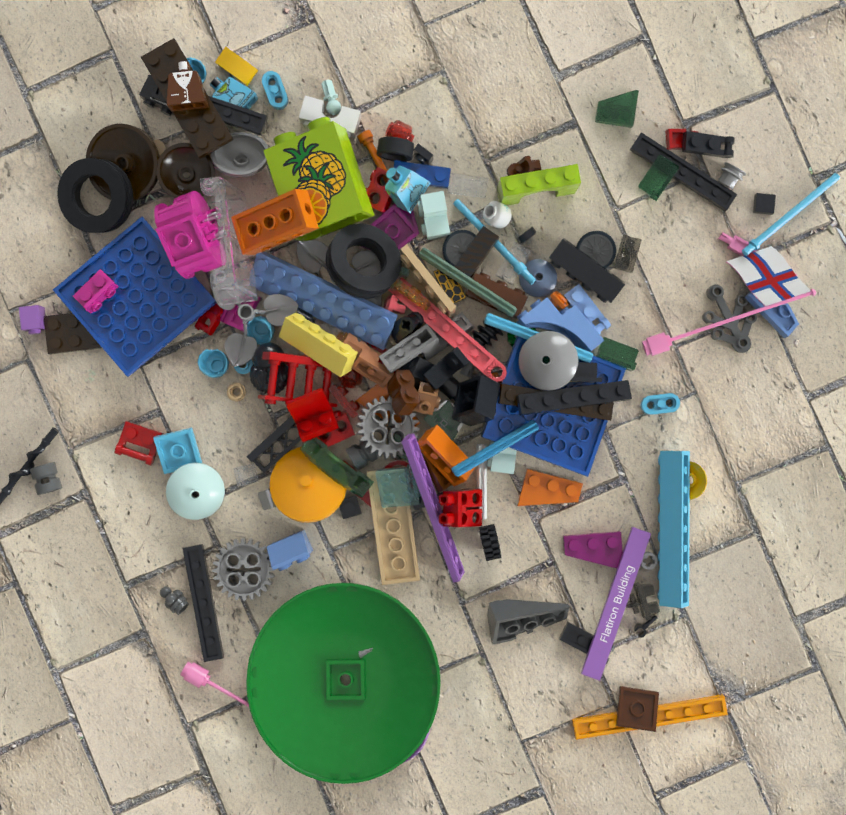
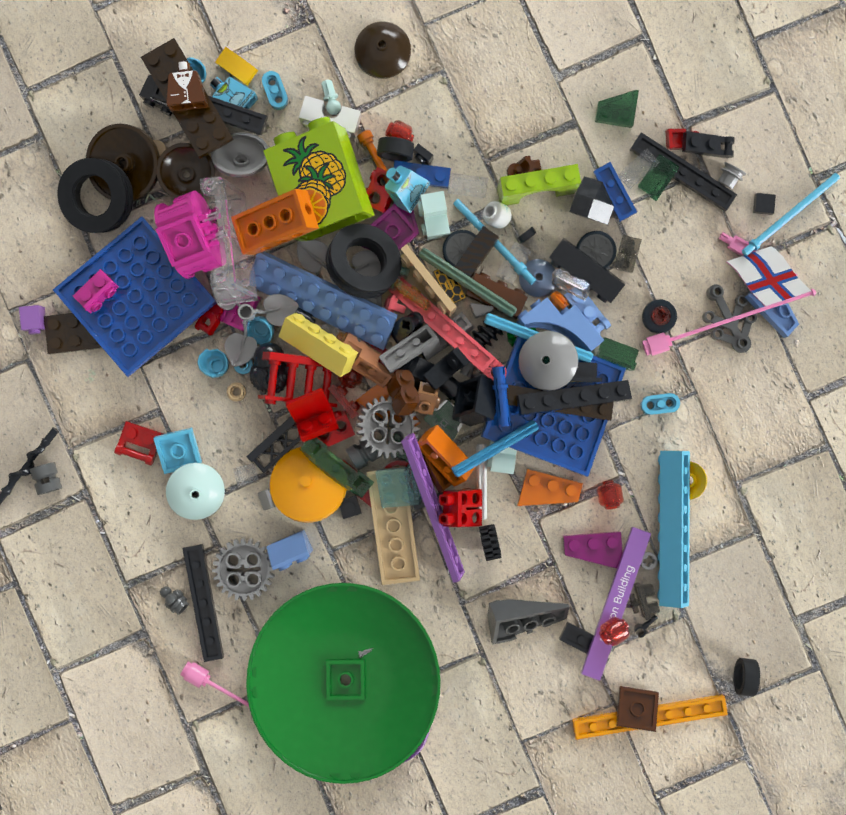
none -> dark brown dish [354,21,411,79]
none -> light grey slope [470,303,493,318]
none -> blue pin [492,366,511,427]
none -> clear plate [552,268,590,301]
none -> black slope [569,176,614,225]
none -> blue plate [593,162,637,222]
none -> clear red head [597,480,624,510]
none -> clear red head [599,616,629,646]
none -> clear plate [618,148,660,190]
none -> black wheel [642,299,677,334]
none -> black tyre [733,658,760,697]

